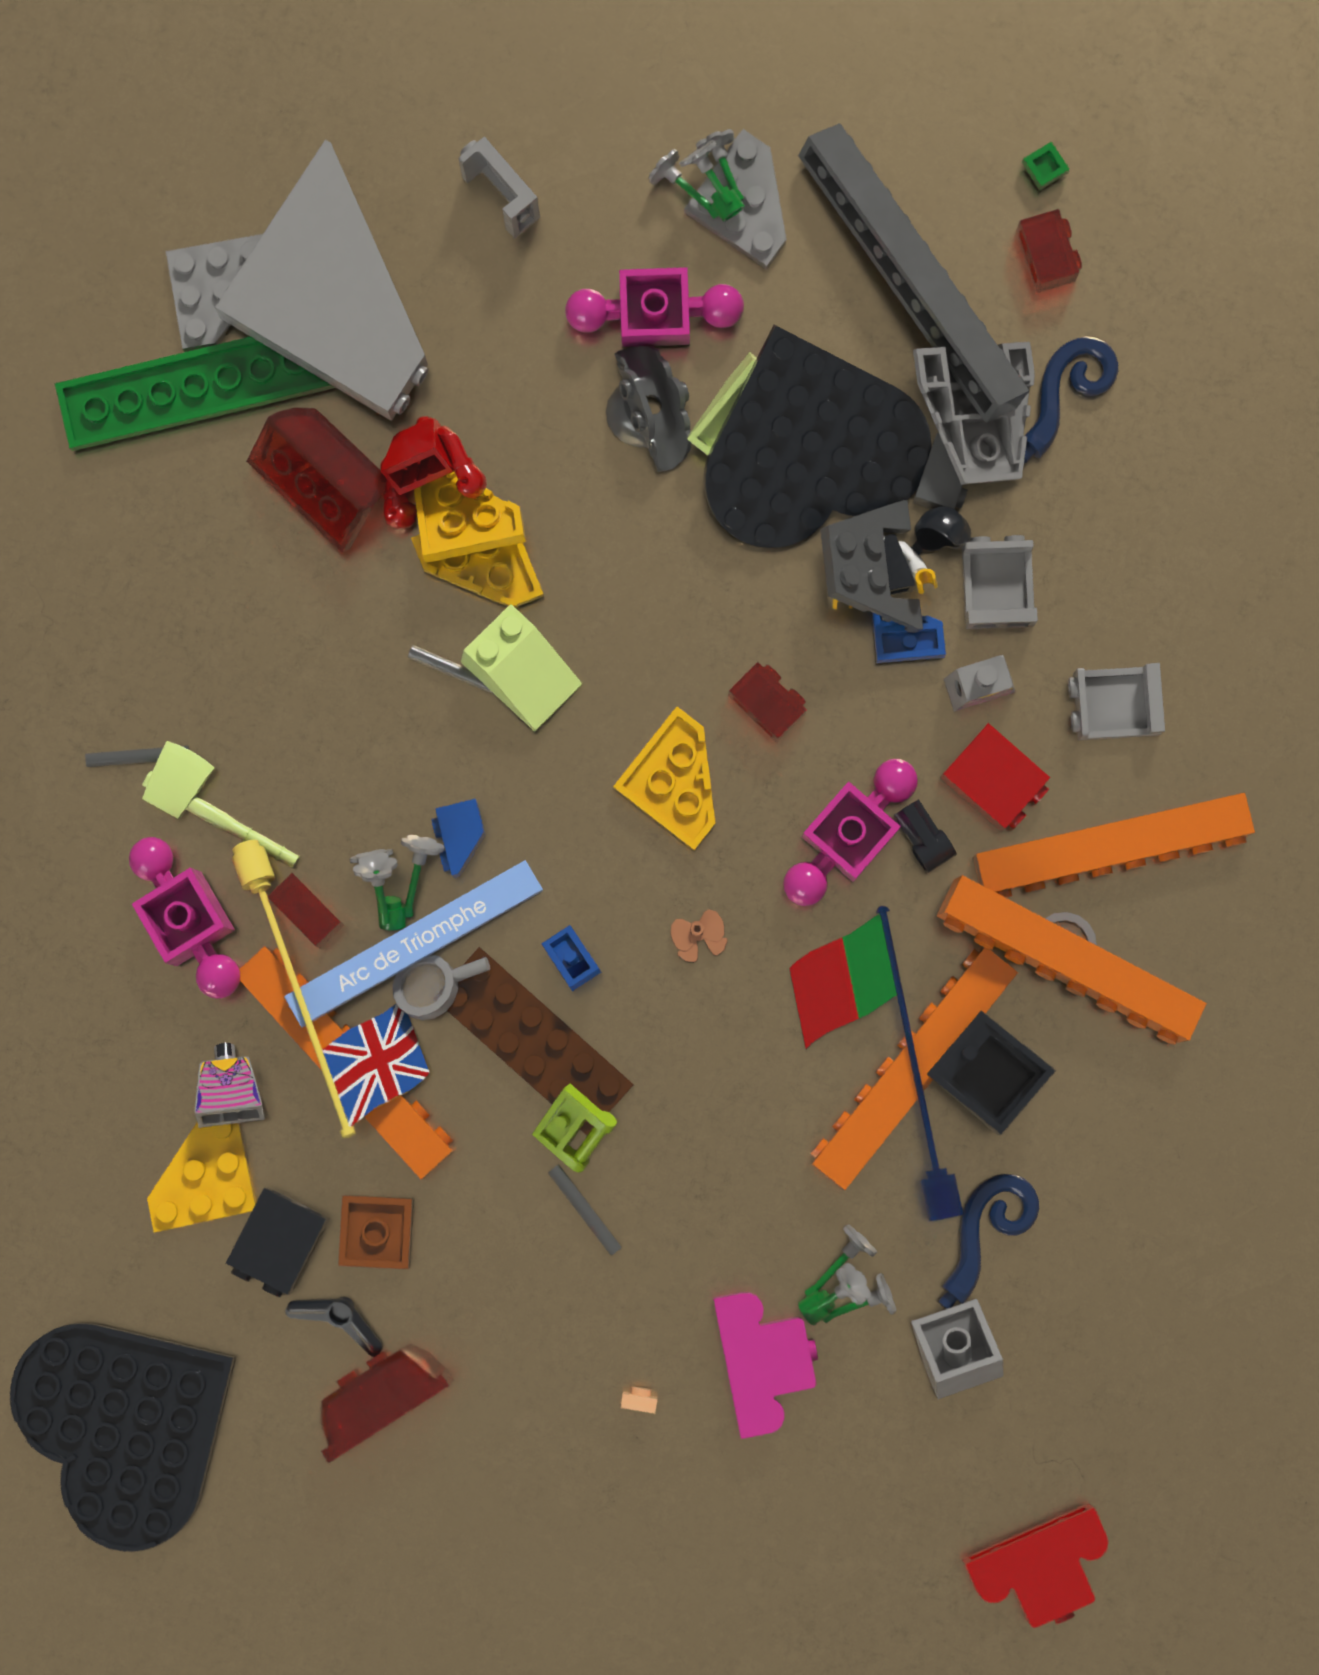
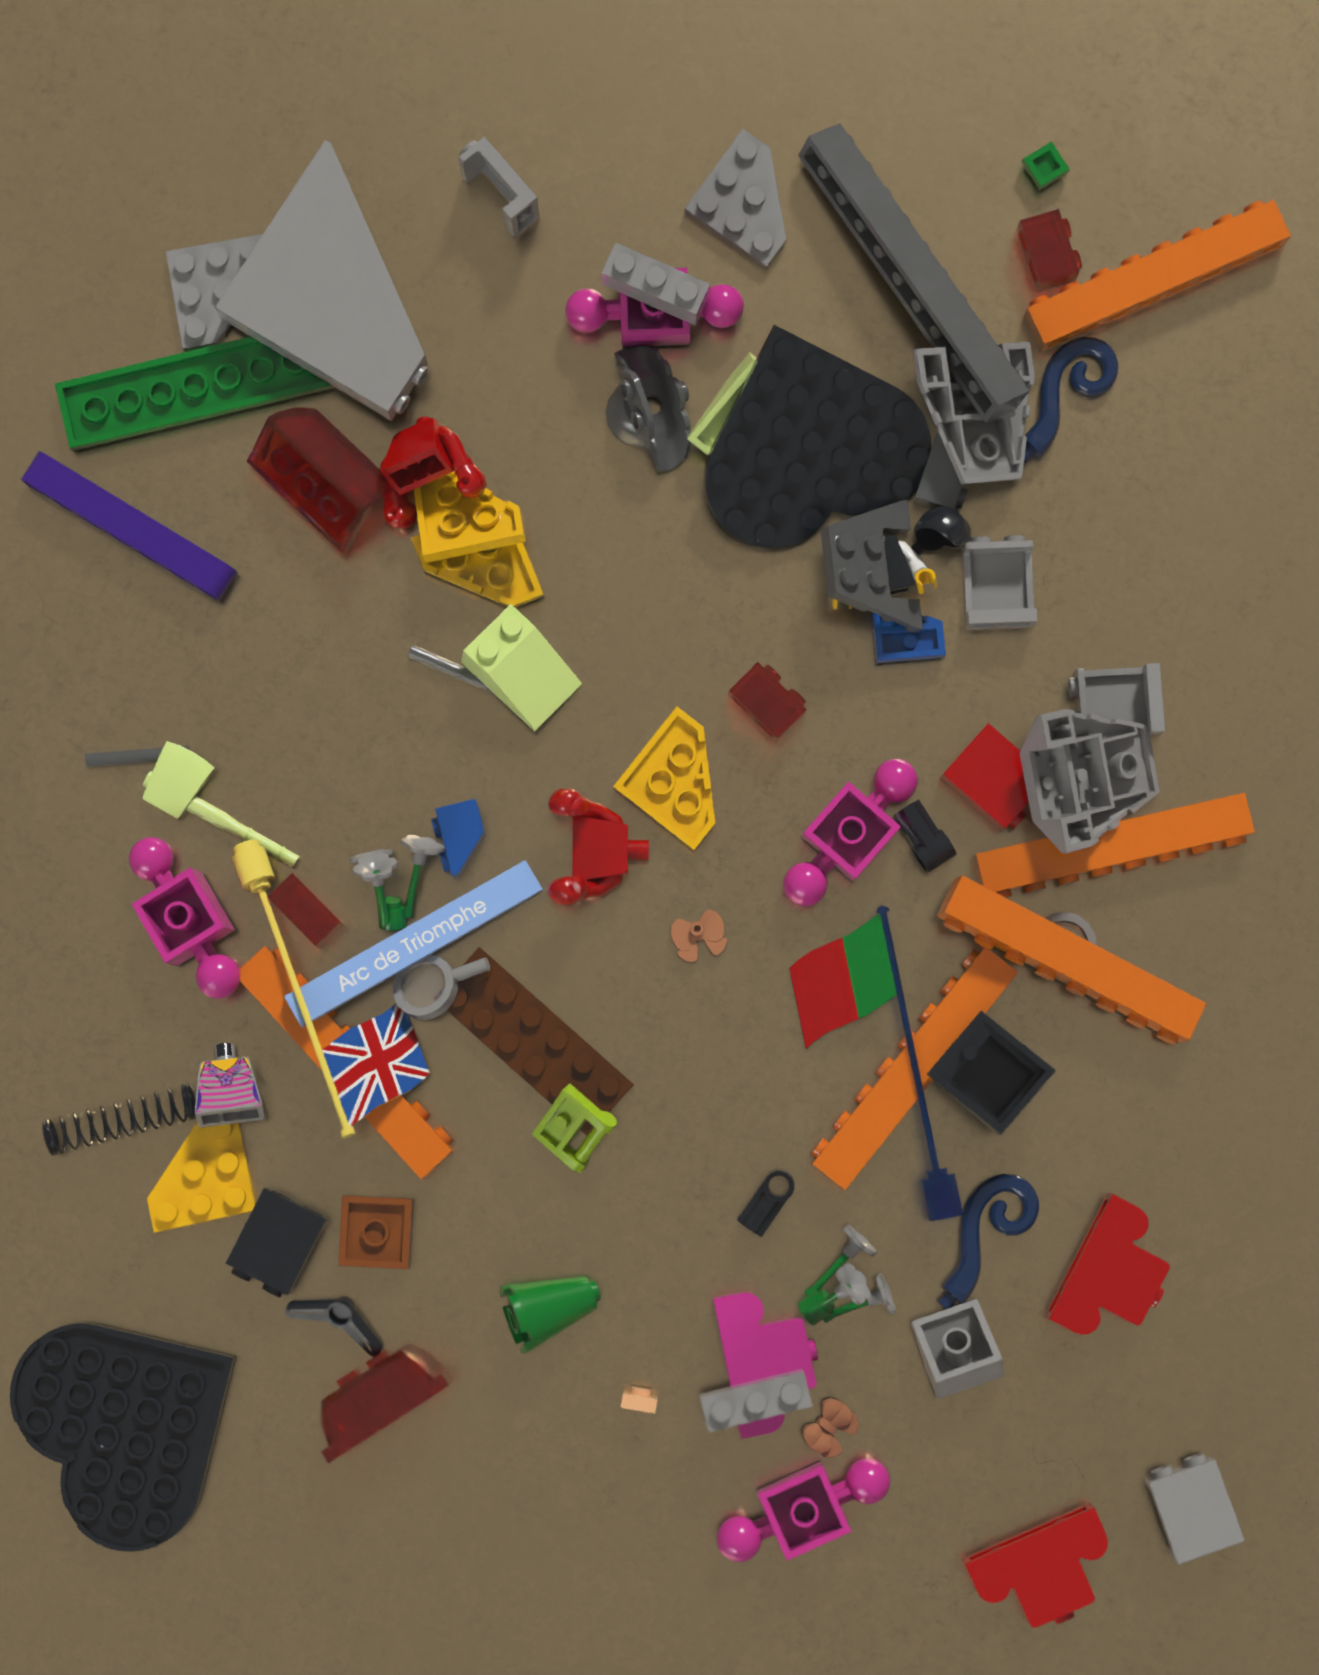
blue slope [541,925,601,991] -> none
dark grey piece [548,1164,622,1256] -> none
plant [649,129,745,222] -> none
light grey torso [944,655,1016,712] -> none
none -> dark purple beam [21,451,237,601]
none -> black piece [42,1083,196,1156]
none -> green cone [500,1276,601,1354]
none -> red torso [547,788,649,906]
none -> light grey brick [601,243,710,326]
none -> light grey brick [700,1369,813,1432]
none -> dark pink brick [716,1458,890,1562]
none -> black piece [737,1169,794,1237]
none -> nougat piece [801,1398,859,1458]
none -> light grey wedge [1020,709,1160,854]
none -> orange brick [1023,200,1291,353]
none -> red brick [1045,1193,1170,1335]
none -> light grey panel [1144,1453,1245,1565]

